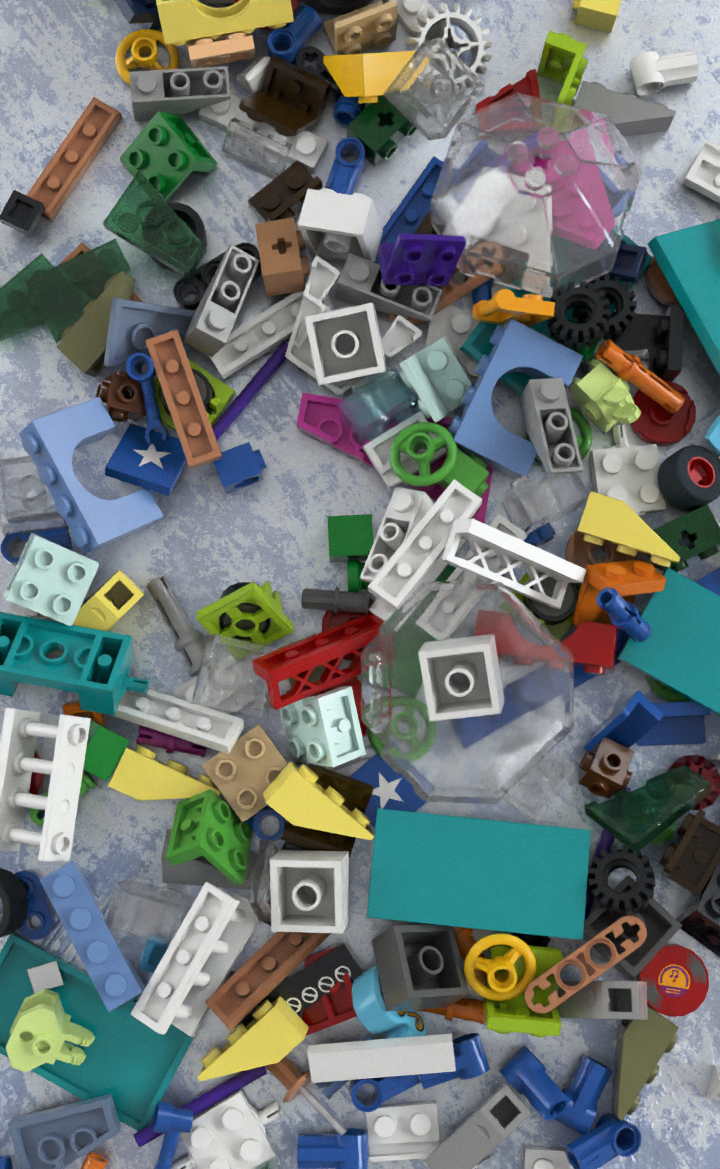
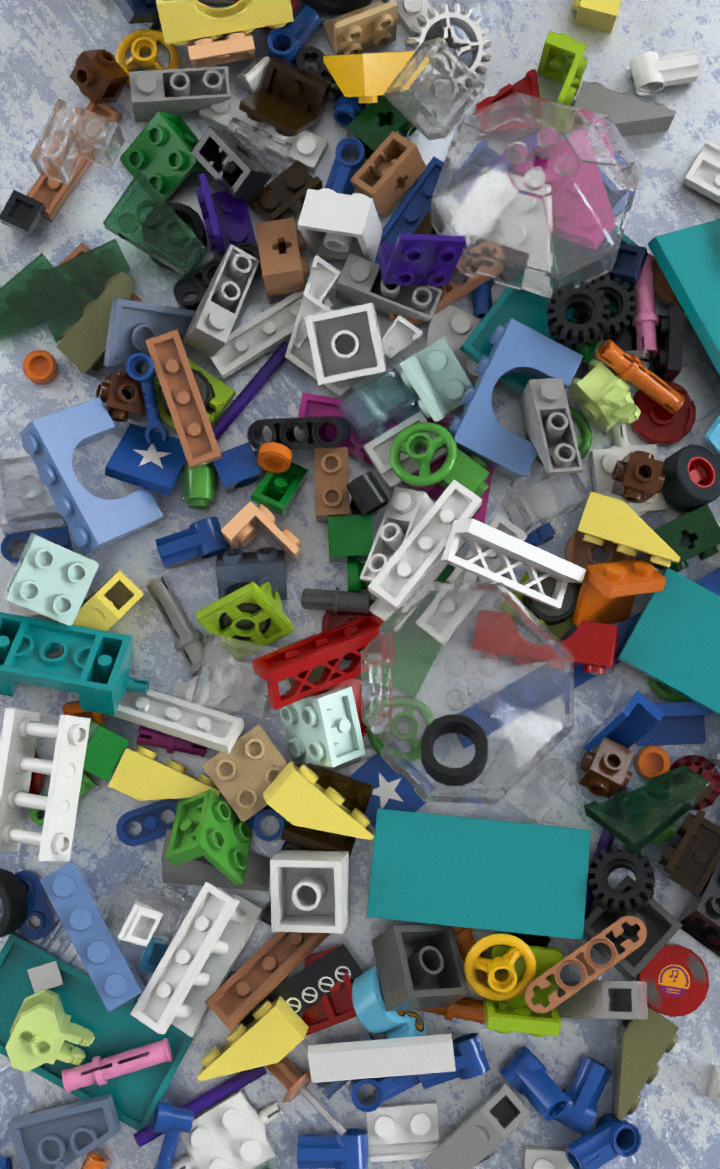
clear plate [249,840,278,921] -> none
white brick [418,634,505,721] -> none
light orange plate [472,289,555,327] -> none
blue pin [596,587,652,642] -> none
none -> orange tile [23,350,58,385]
none -> clear brick [30,98,125,185]
none -> bright pink pin [61,1038,172,1093]
none -> reddish brown brick [70,49,130,105]
none -> blue plate [116,799,178,846]
none -> white slope [118,899,163,948]
none -> blue piece [155,517,228,568]
none -> bright green brick [182,462,217,510]
none -> black brick [191,126,272,201]
none -> dark purple bracket [195,173,259,255]
none -> sand blue bracket [216,547,287,600]
none -> light nougat bracket [221,501,302,564]
none -> black beam [247,416,351,450]
none -> green slope [250,462,308,517]
none -> orange tile [257,442,292,473]
none -> medium nougat brick [314,447,350,523]
none -> black piece [346,471,390,517]
none -> medium nougat brick [350,131,427,217]
none -> black tyre [421,714,488,786]
none -> reddish brown brick [611,451,665,503]
none -> bright pink pin [632,254,659,356]
none -> orange tile [634,746,670,781]

